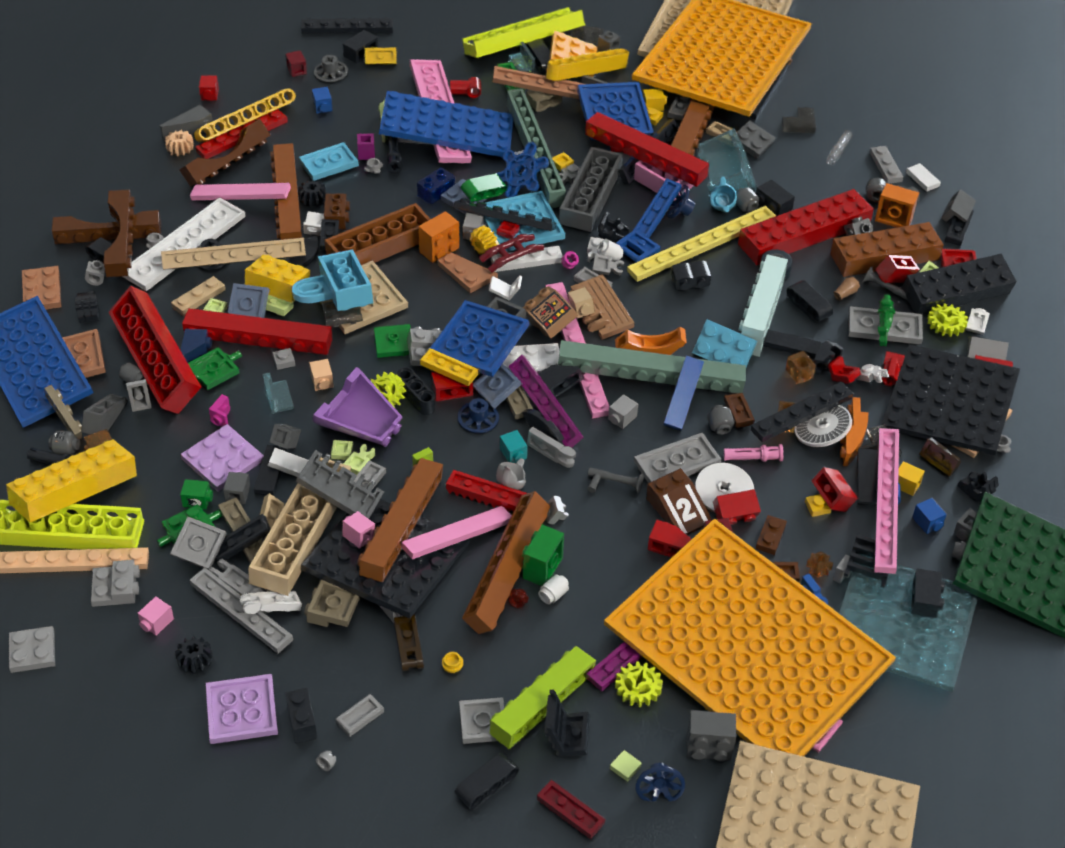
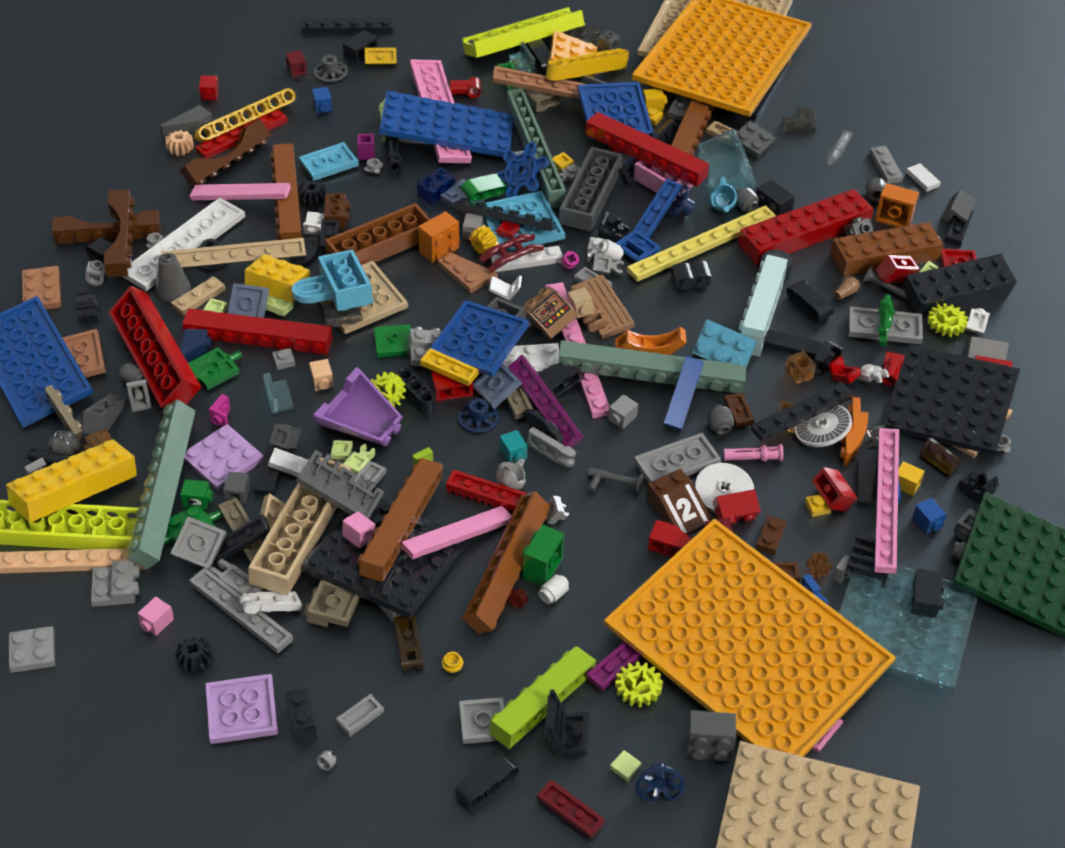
none -> light grey tile [23,458,46,476]
none -> sand green brick [127,399,195,569]
none -> dark grey cone [155,253,191,303]

